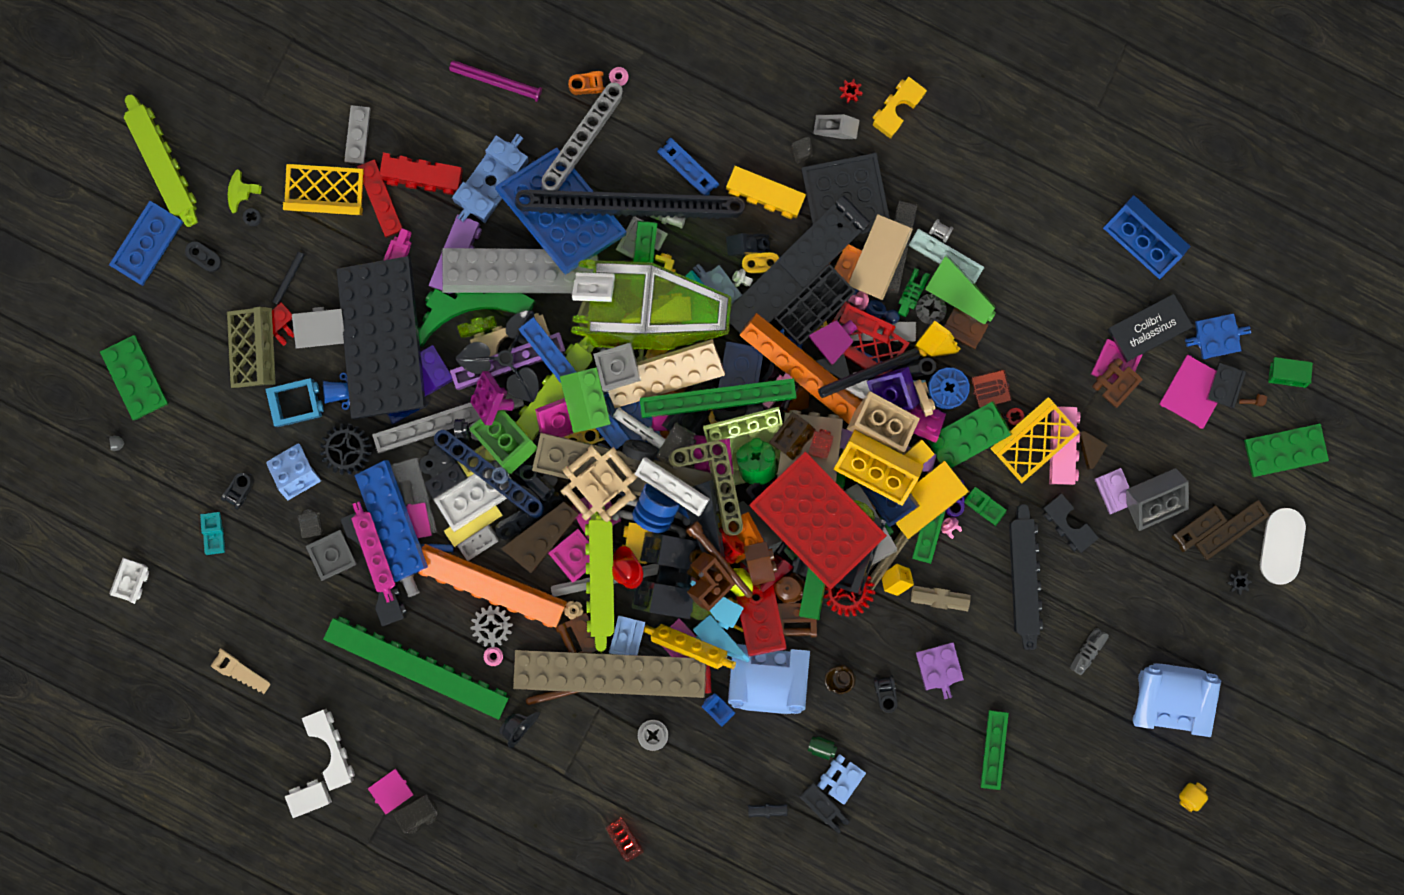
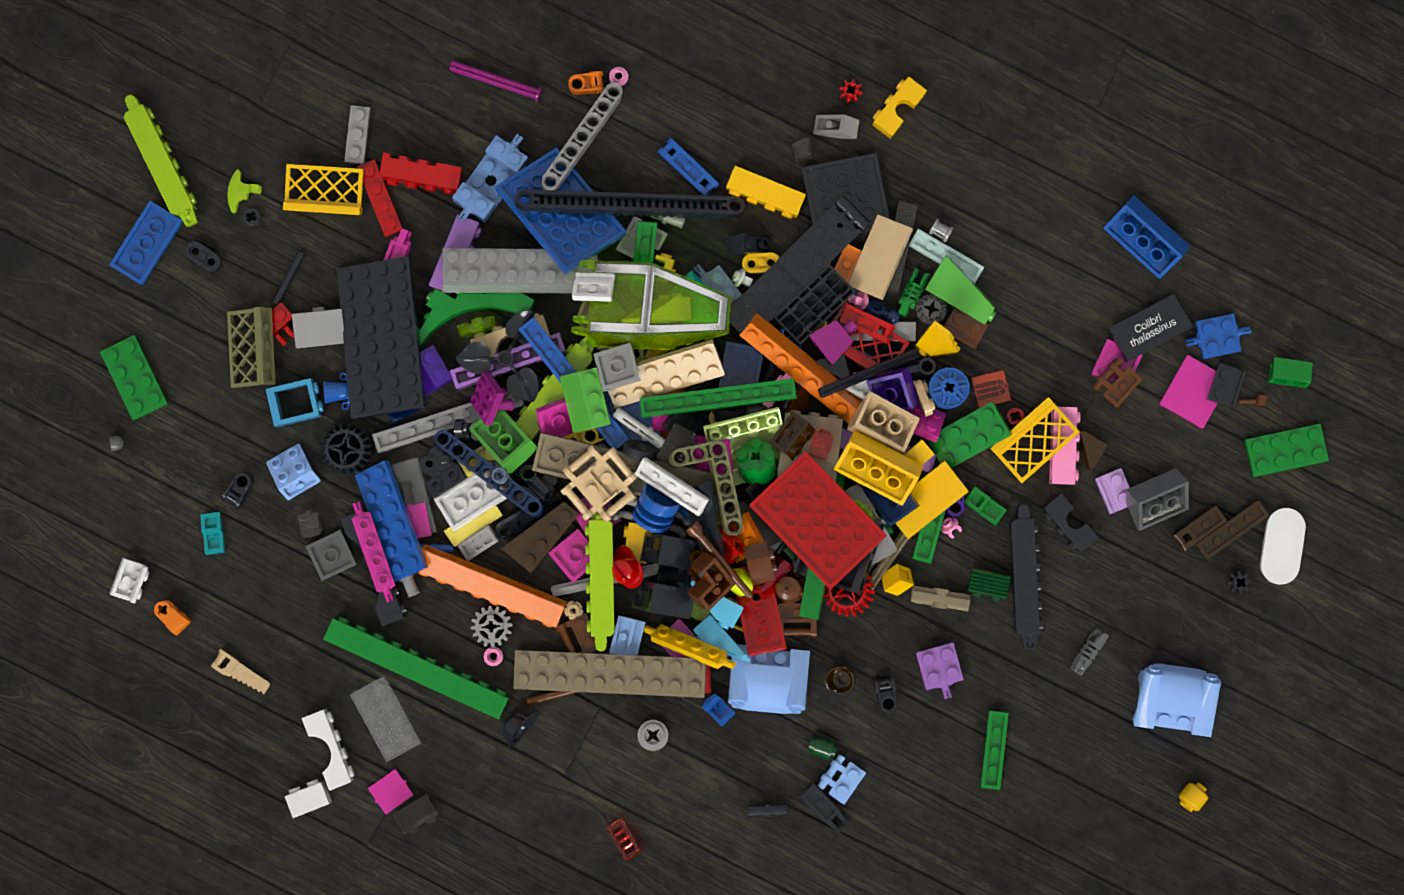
none -> orange piece [154,600,191,636]
none -> clear plate [350,676,421,762]
none -> dark green brick [967,568,1011,602]

